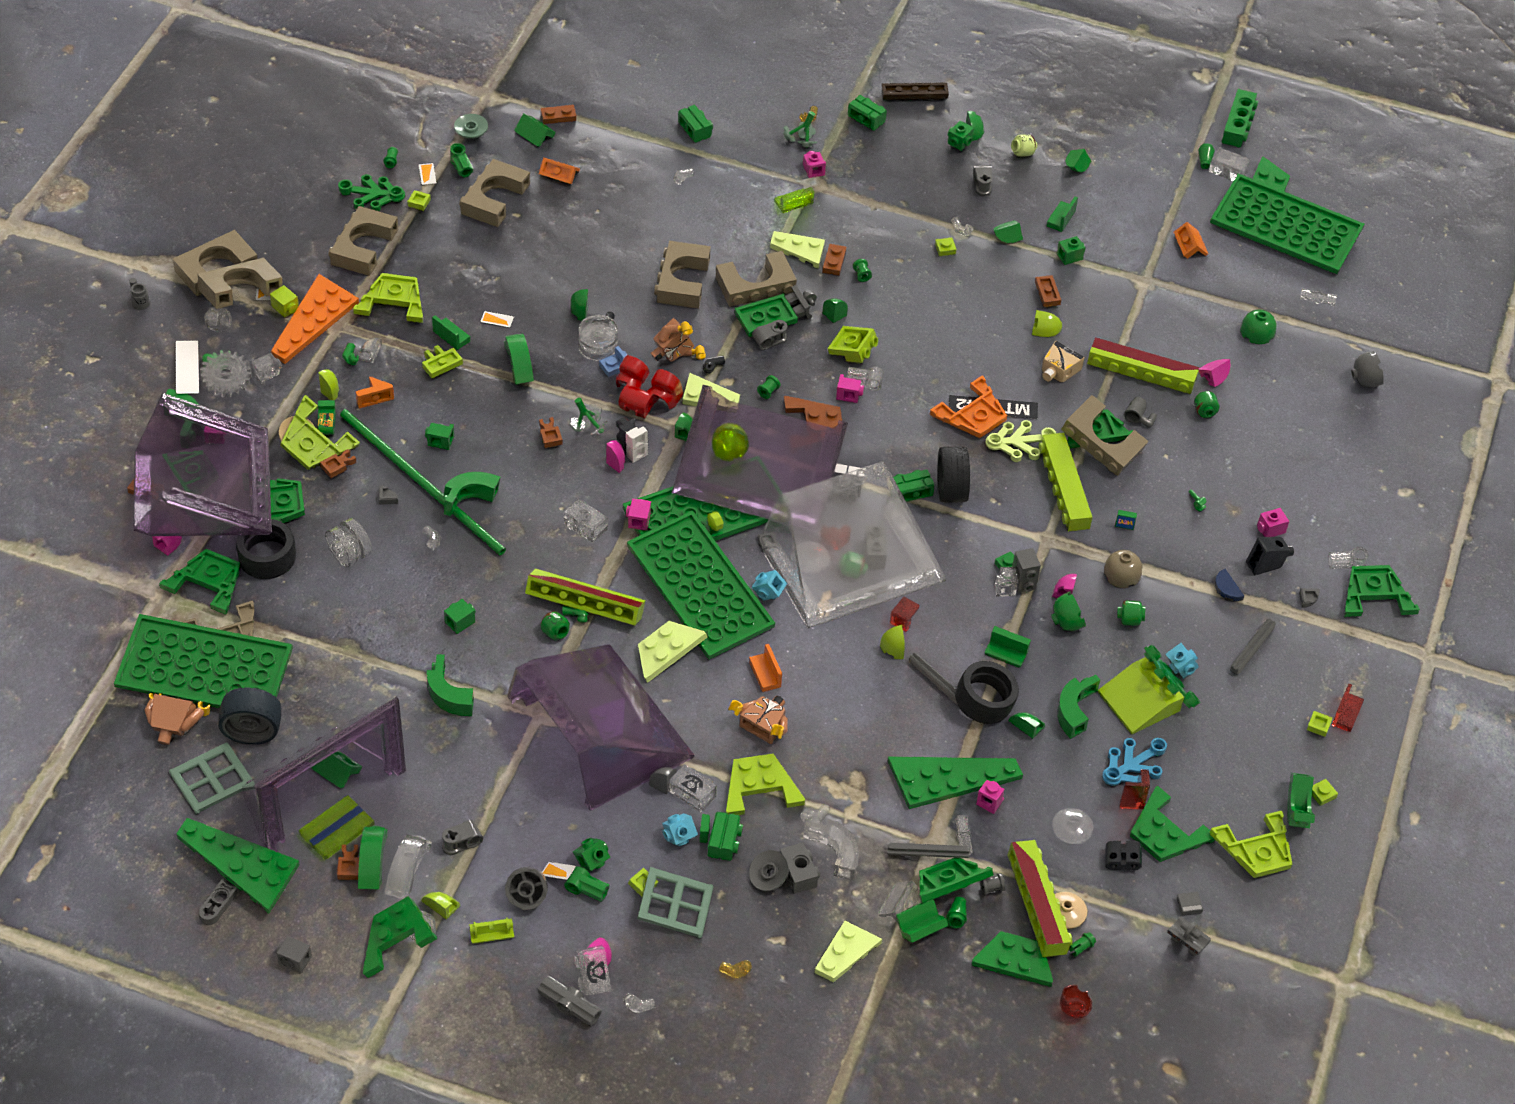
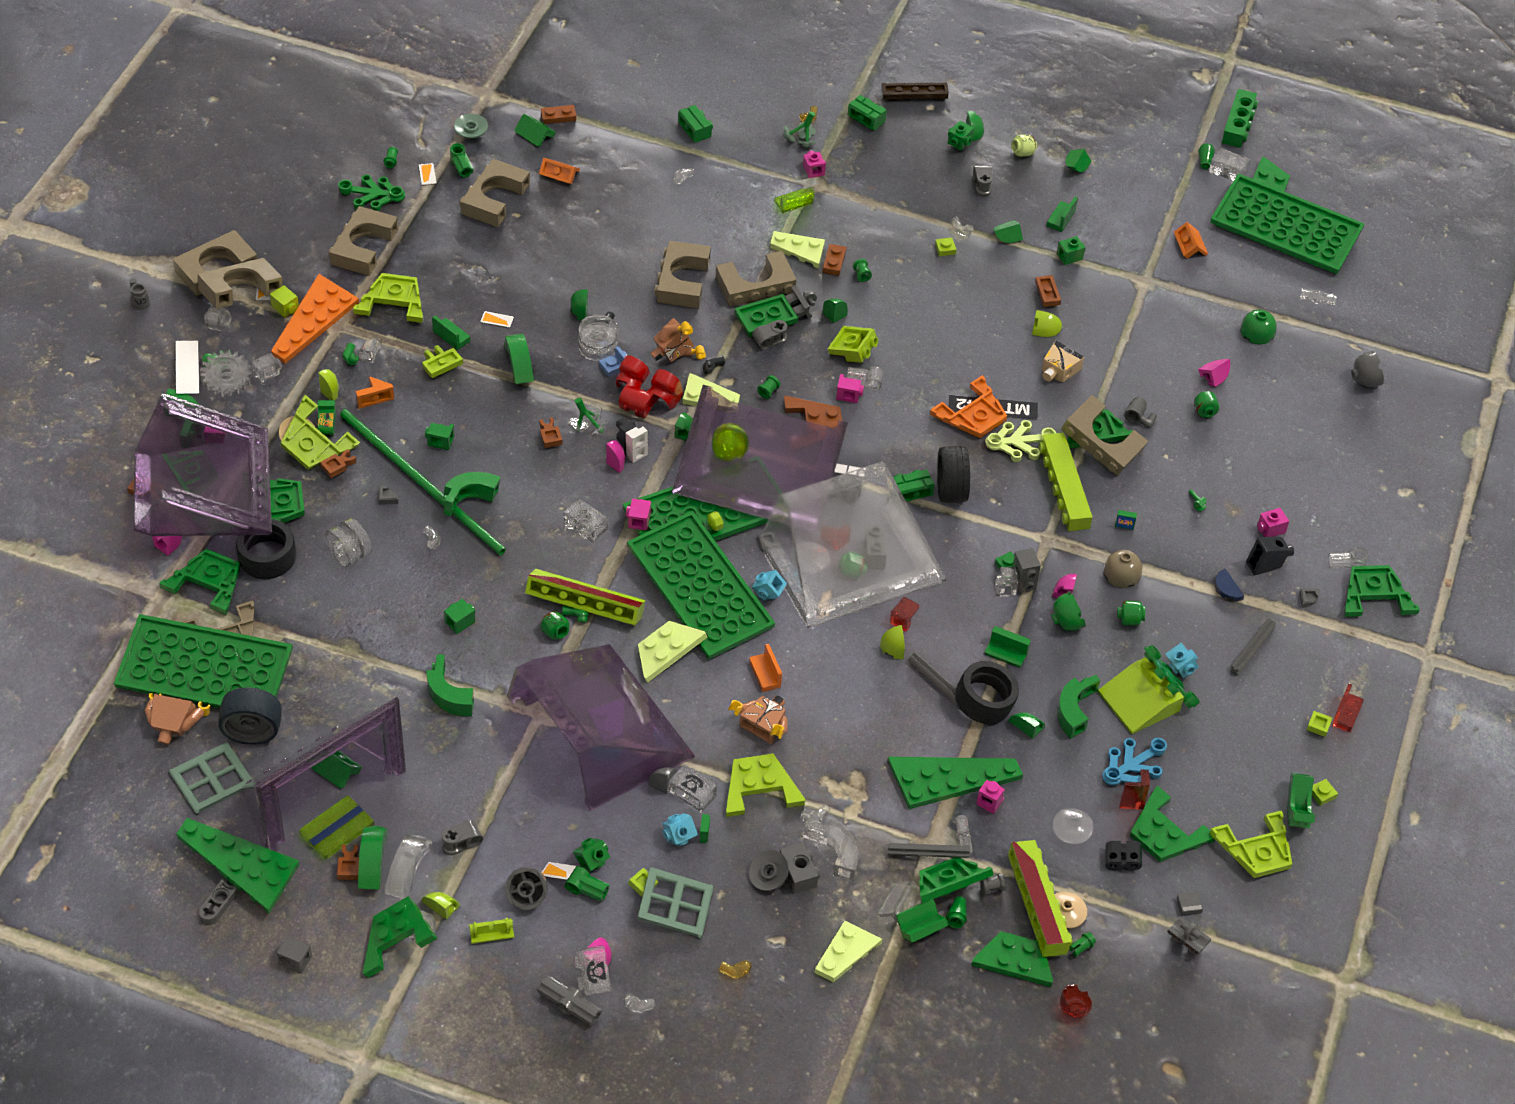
lime plate [407,190,431,211] -> none
green brick [707,812,743,861] -> none
lime brick [1087,337,1199,394] -> none

